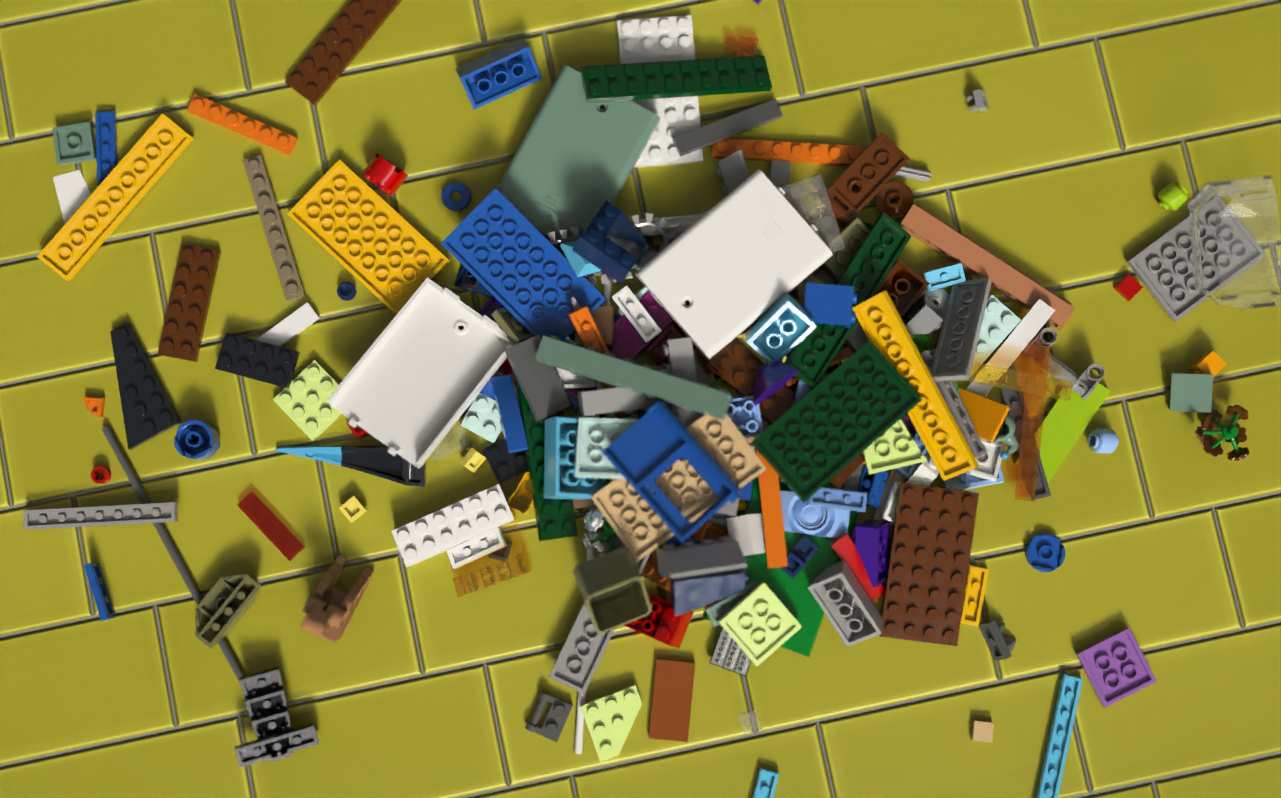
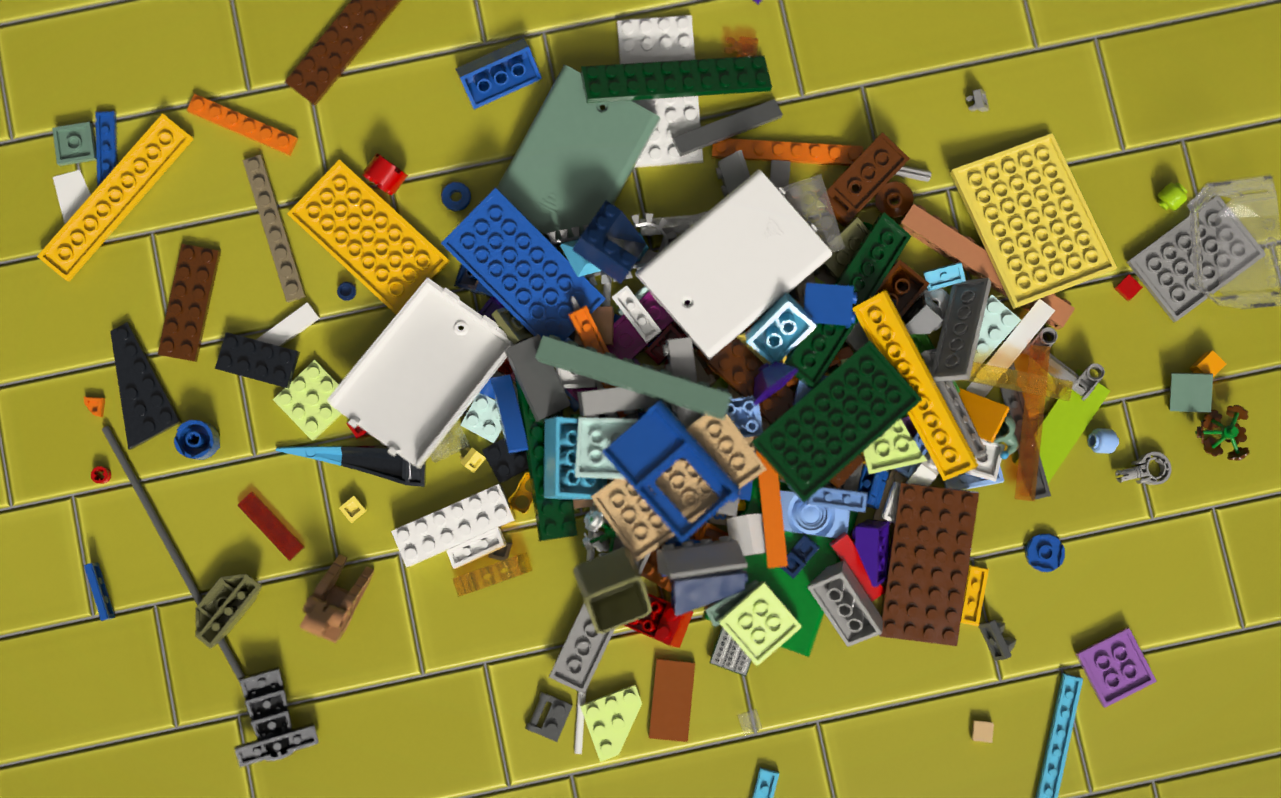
light grey plate [23,502,178,530] -> none
none -> light yellow plate [950,133,1117,309]
none -> light grey pin [1115,452,1171,485]

